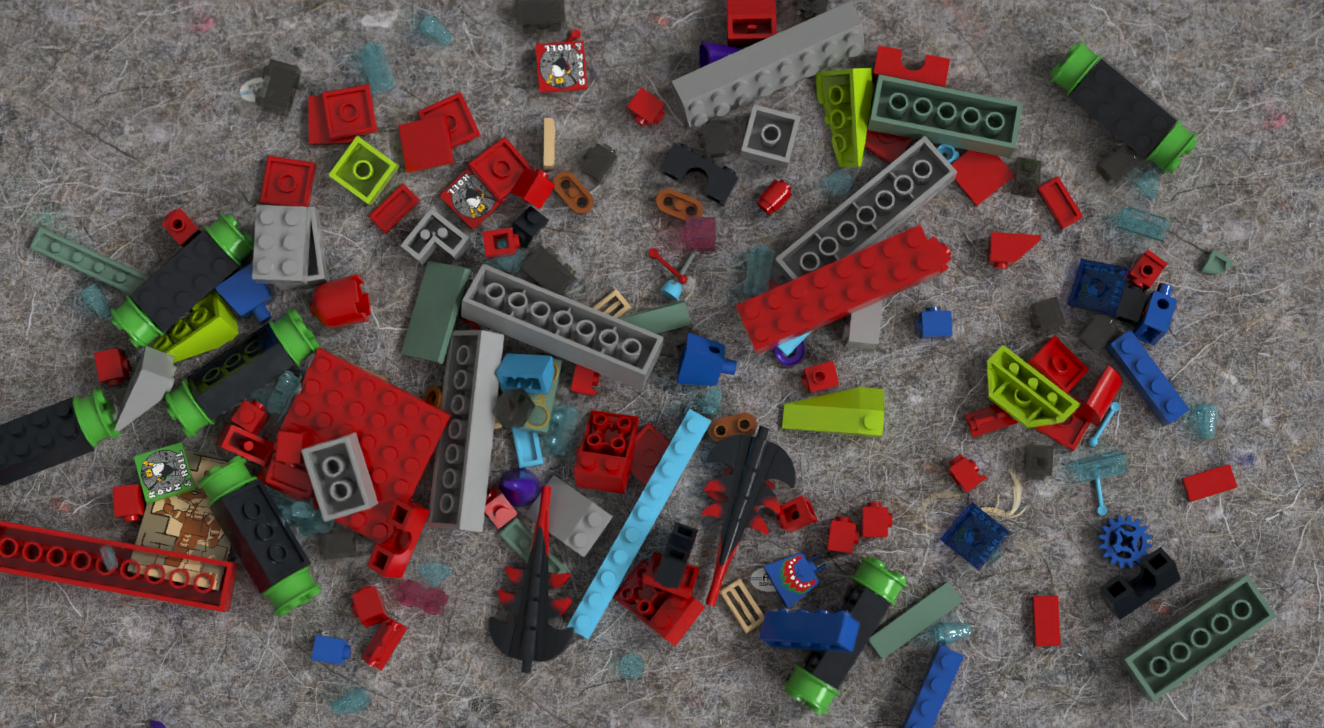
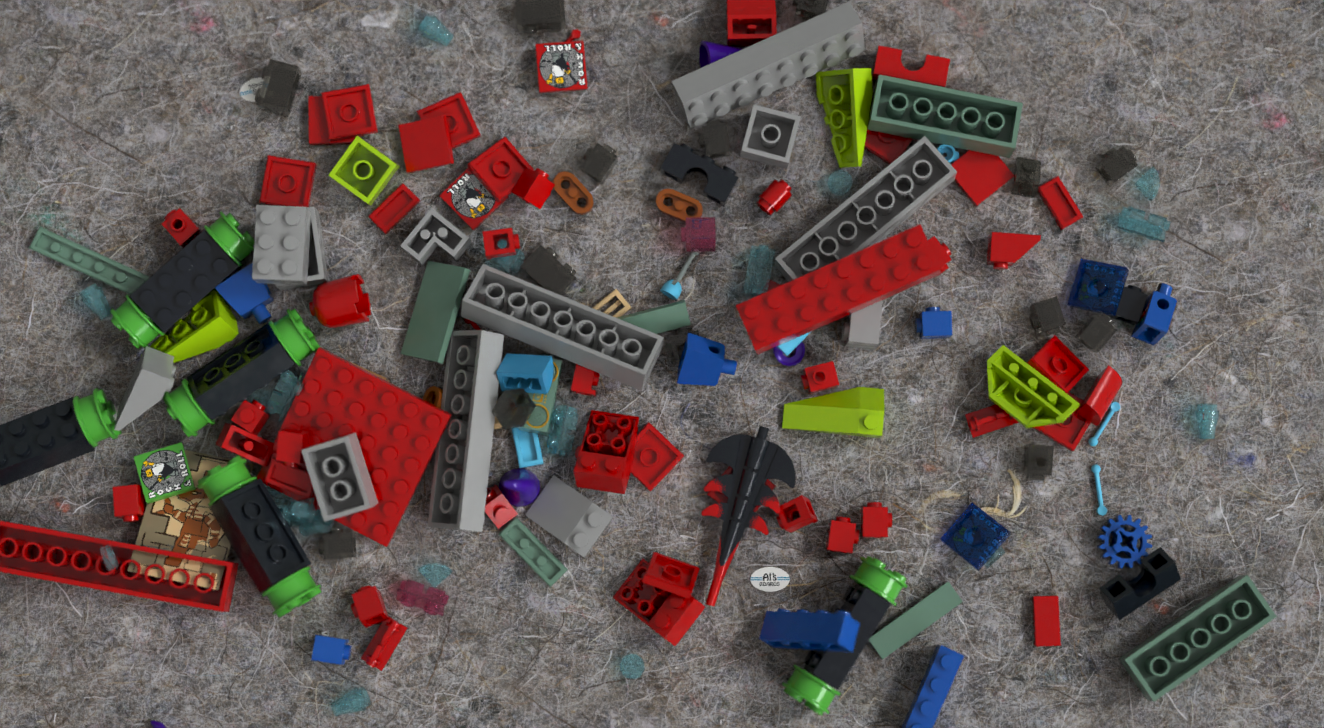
red brick [94,348,131,387] -> none
clear light blue hinge [359,42,397,95] -> none
red arch [367,498,430,578] -> none
black animal [489,486,574,673] -> none
black bracket [511,205,549,249] -> none
tan tile [544,118,555,171] -> none
medium azure brick [567,409,711,639] -> none
red brick [627,87,666,128] -> none
red hinge [649,248,688,284] -> none
black arch [654,522,699,590] -> none
clear light blue hinge [699,387,724,416] -> none
dark orange plate [708,413,757,443] -> none
tan tile [719,578,765,633] -> none
blue torso [762,552,826,608] -> none
clear light blue cone [933,622,972,646] -> none
red brick [947,454,987,494] -> none
black brick [1050,40,1198,175] -> none
clear light blue hinge [1074,449,1127,483] -> none
blue brick [1105,330,1190,426] -> none
red brick [1126,249,1168,290] -> none
red tile [1181,464,1238,502] -> none
sand green tile [1199,249,1234,275] -> none

